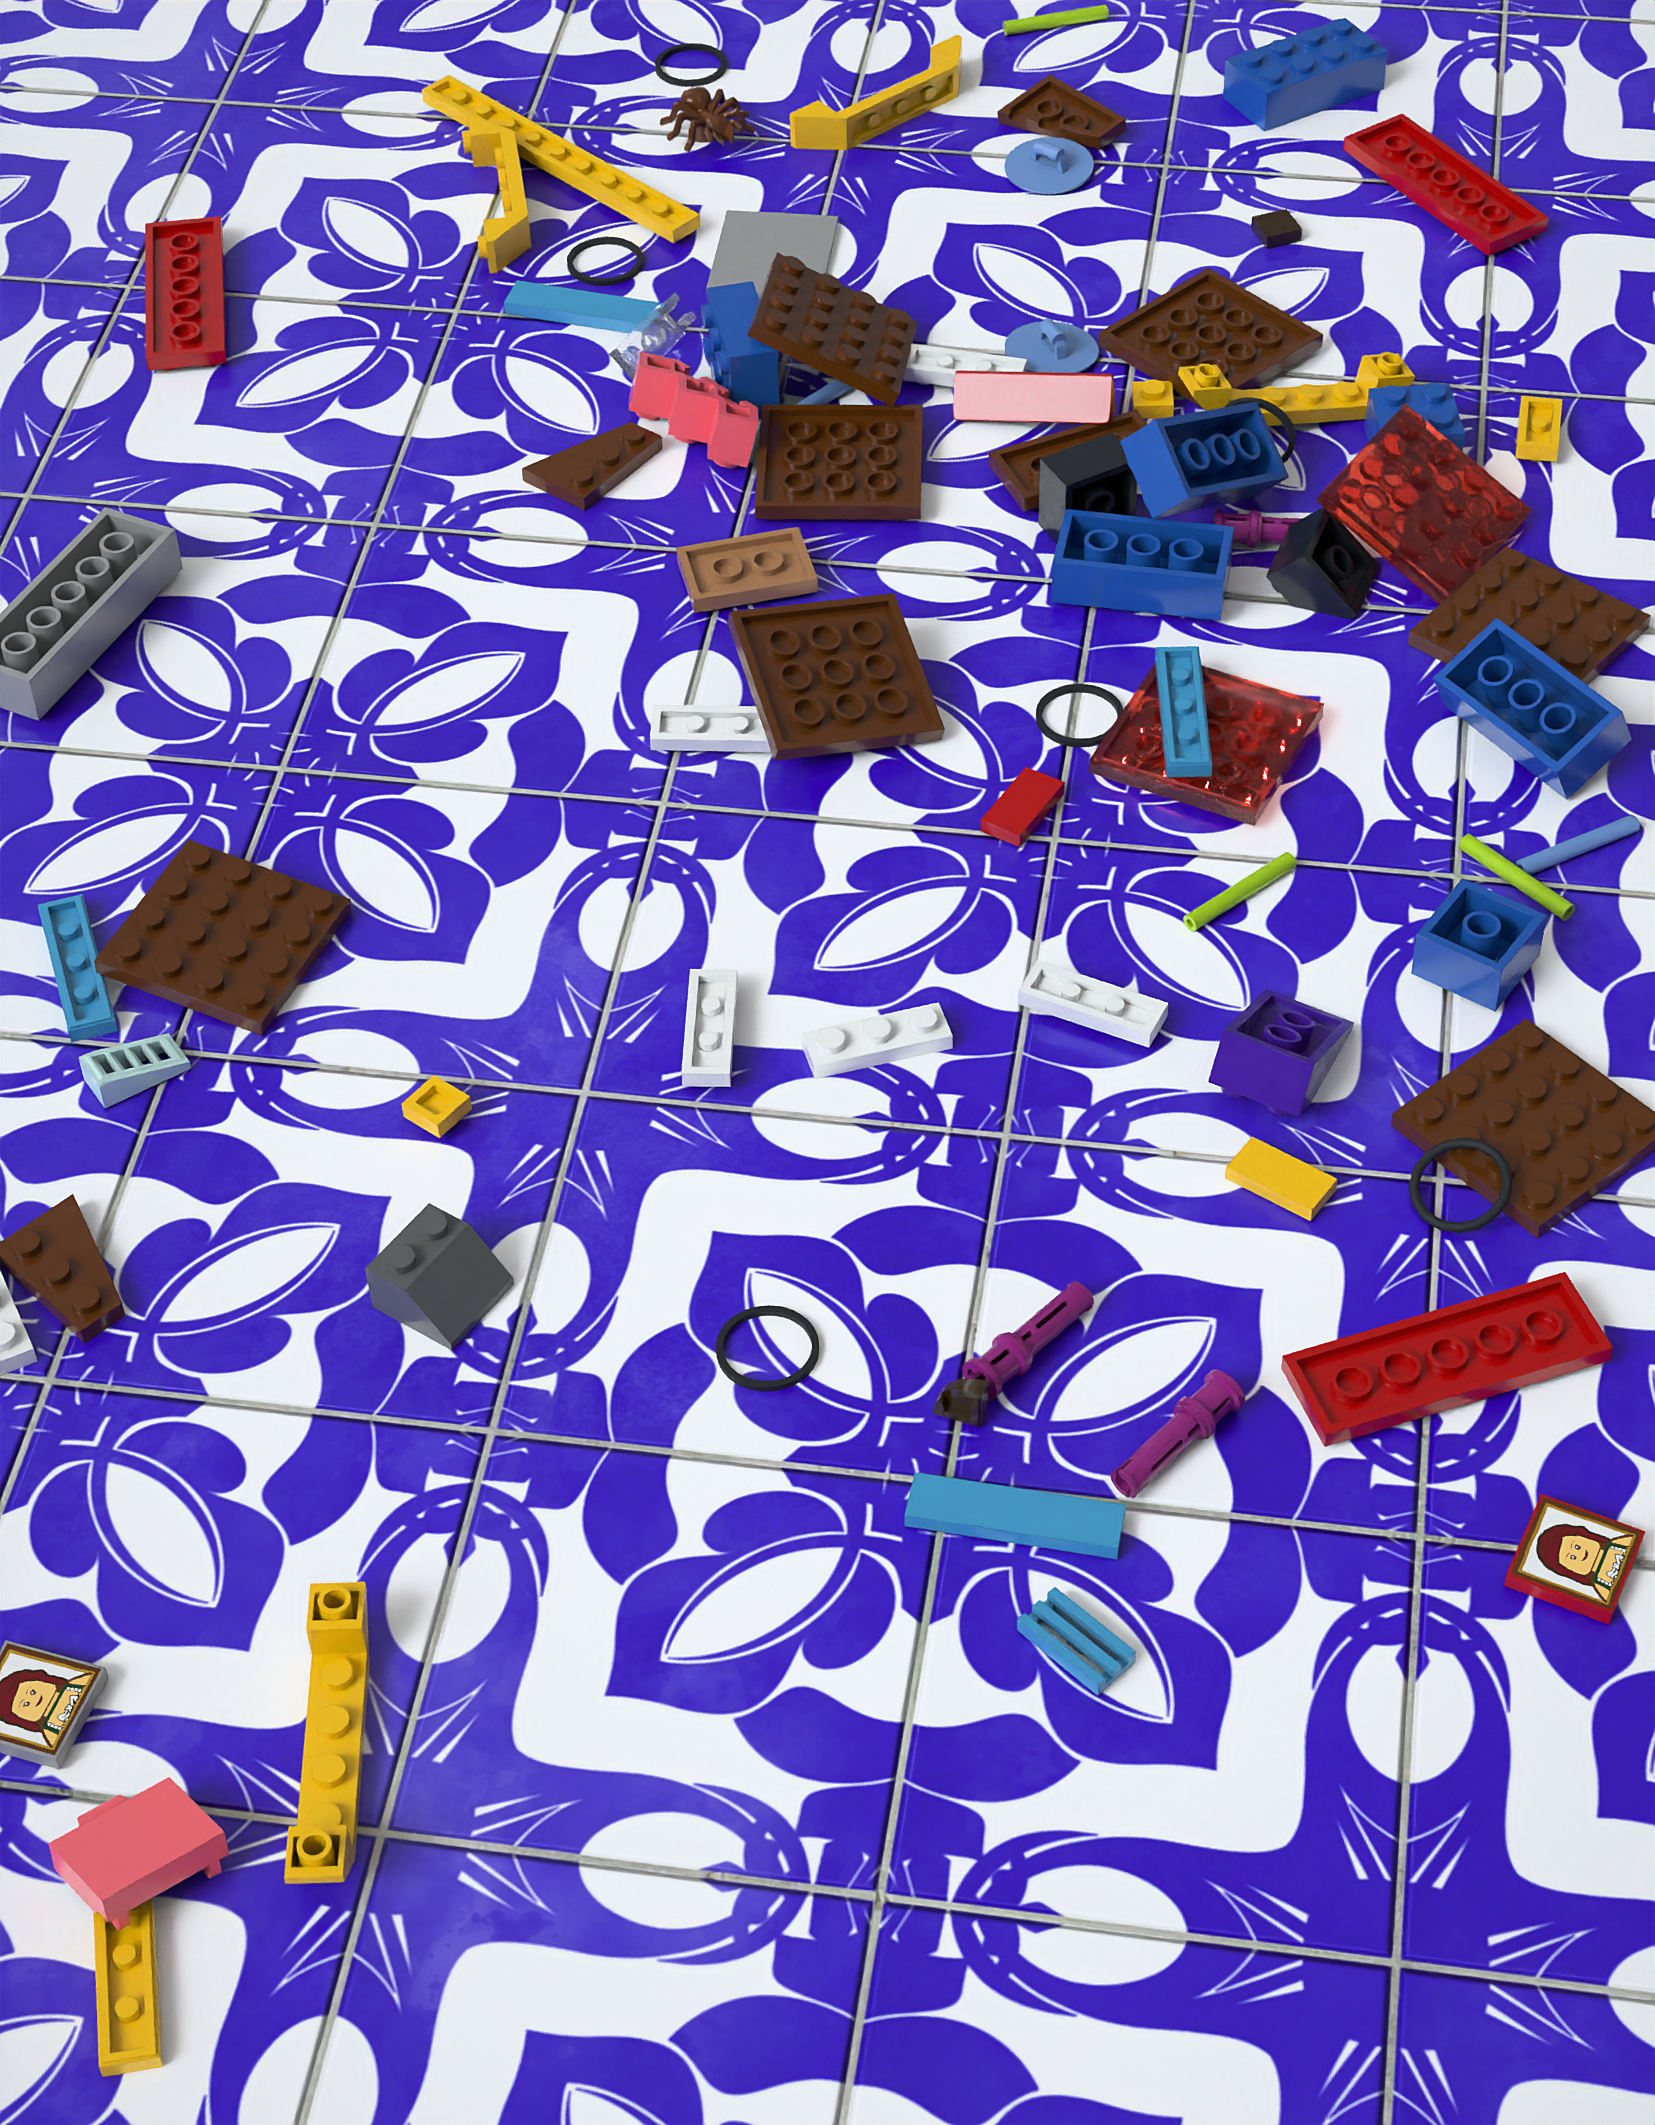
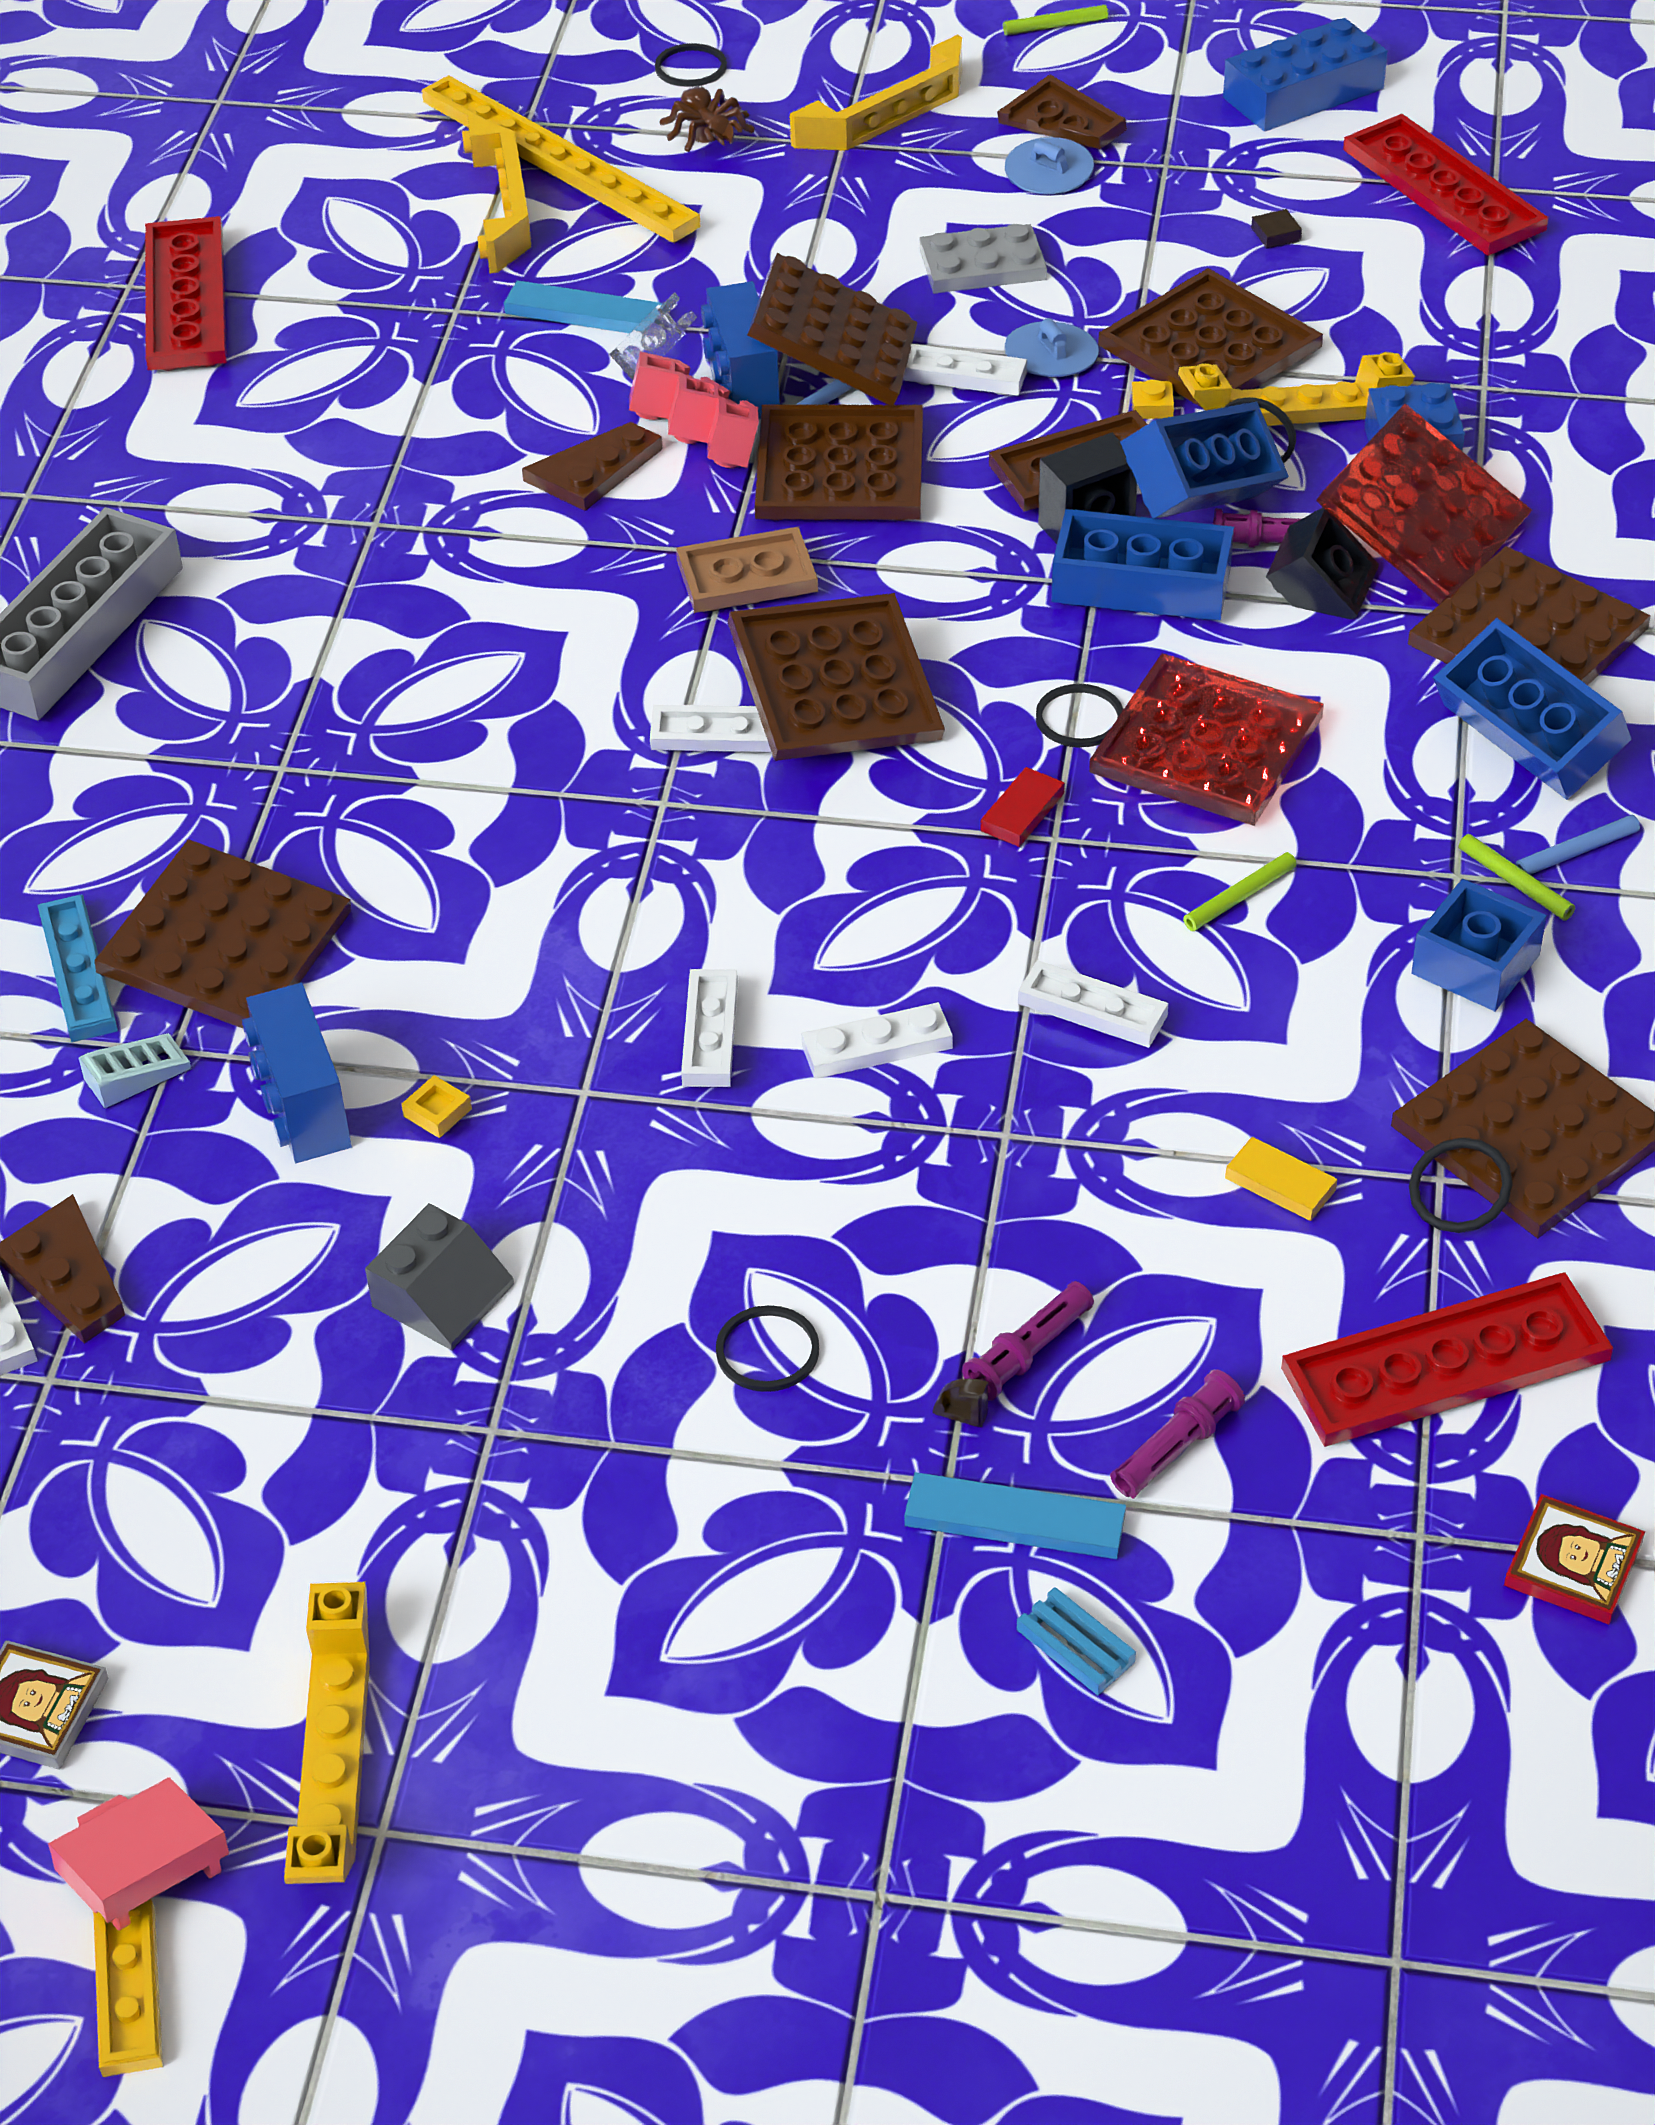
black piece [567,237,643,286] -> none
light grey piece [706,210,839,298] -> none
slope [953,370,1116,424] -> none
dark azure tile [1155,646,1212,778] -> none
dark purple slope [1208,989,1354,1117] -> none
yellow plate [1515,396,1562,462] -> none
none -> blue brick [242,983,352,1164]
none -> light grey plate [919,224,1047,294]

